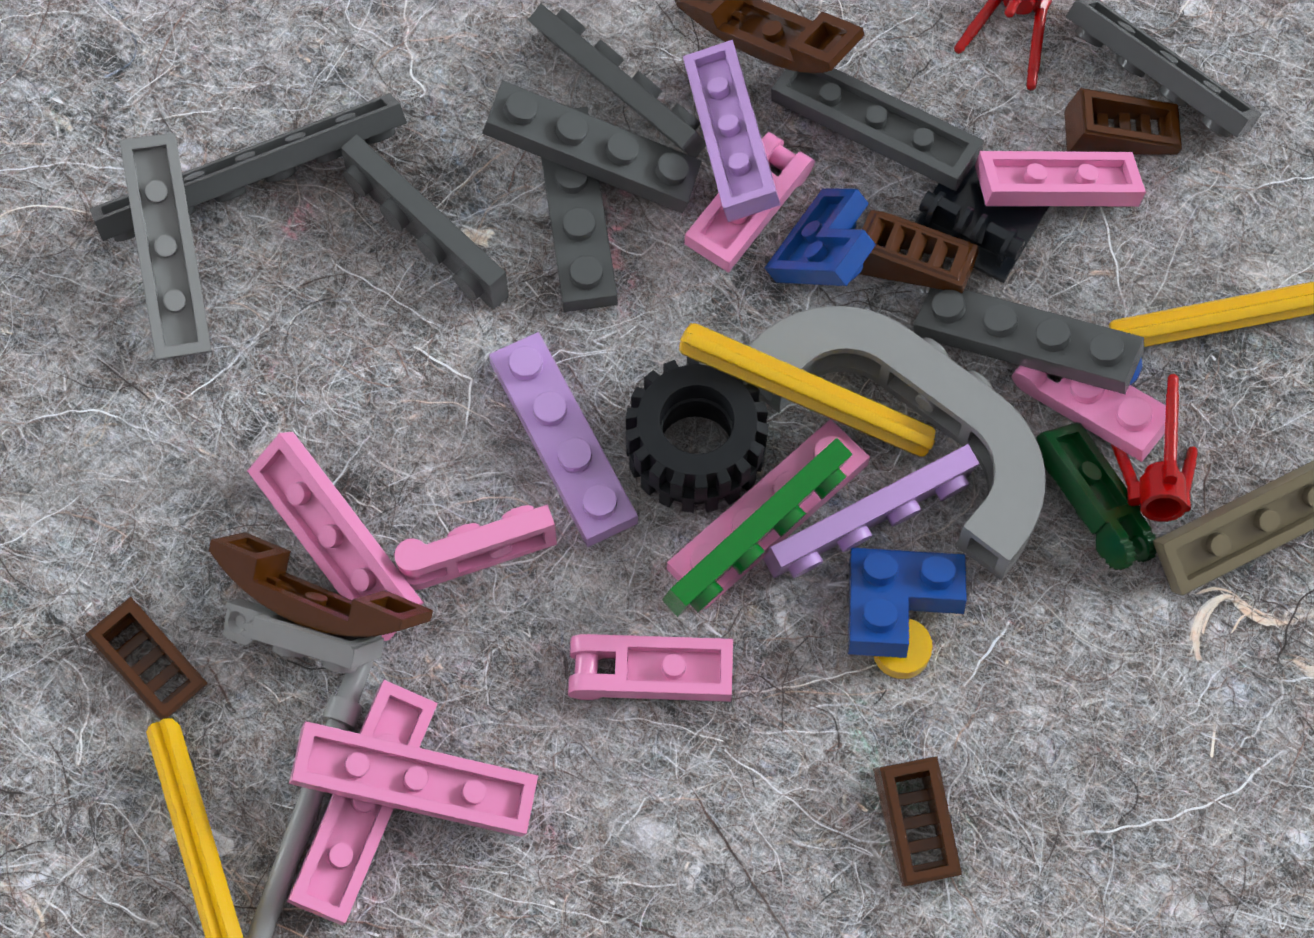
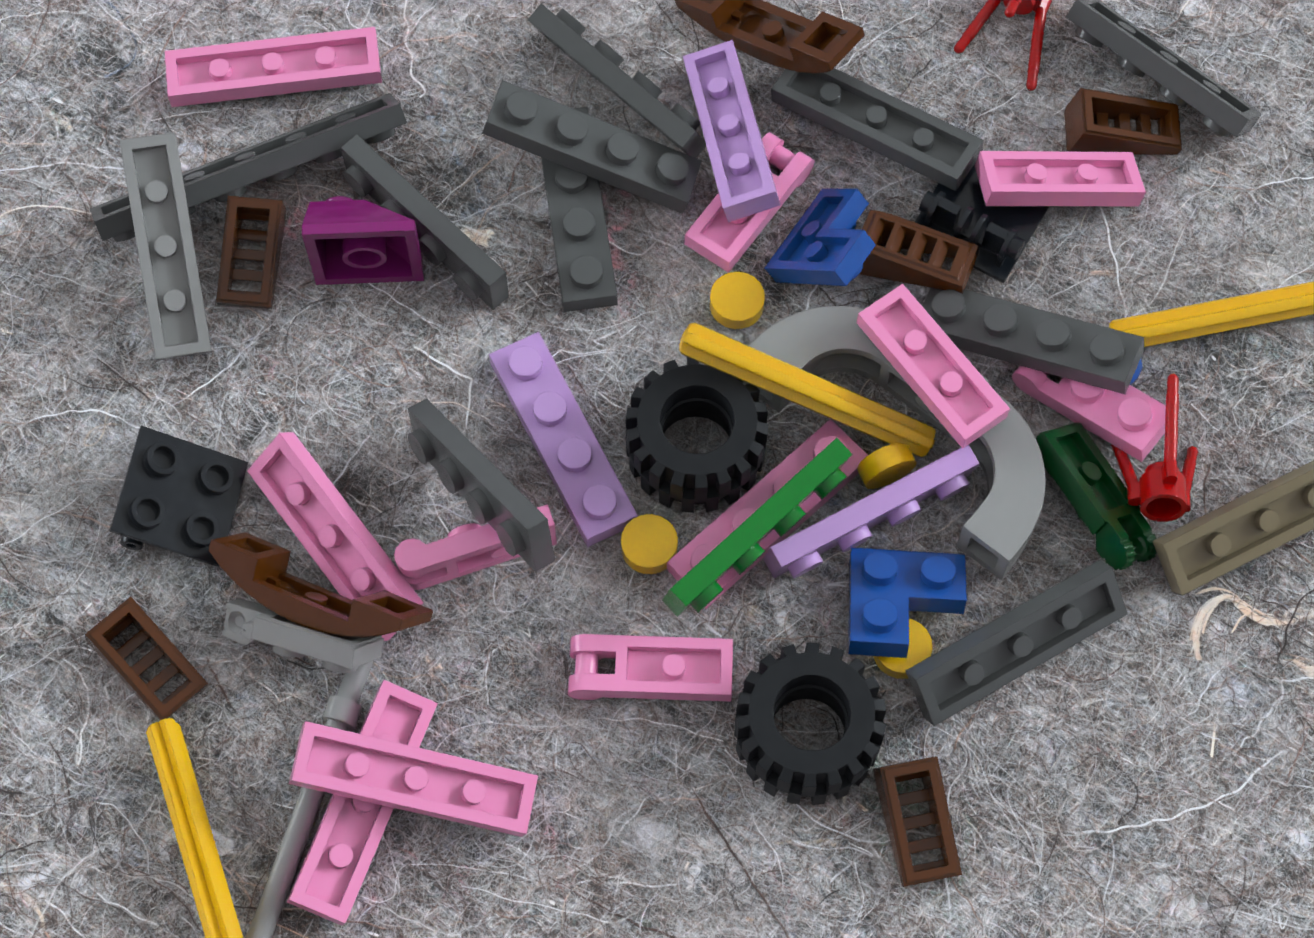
none -> black hinge [109,425,248,567]
none -> bright pink plate [165,27,382,107]
none -> reddish brown slope [216,196,286,309]
none -> magenta slope [302,196,425,285]
none -> dark grey plate [408,399,555,572]
none -> yellow tile [621,514,678,574]
none -> yellow tile [710,272,765,329]
none -> black tyre [734,643,886,805]
none -> bright pink plate [857,283,1010,449]
none -> yellow tile [857,443,917,489]
none -> dark grey plate [906,560,1128,726]

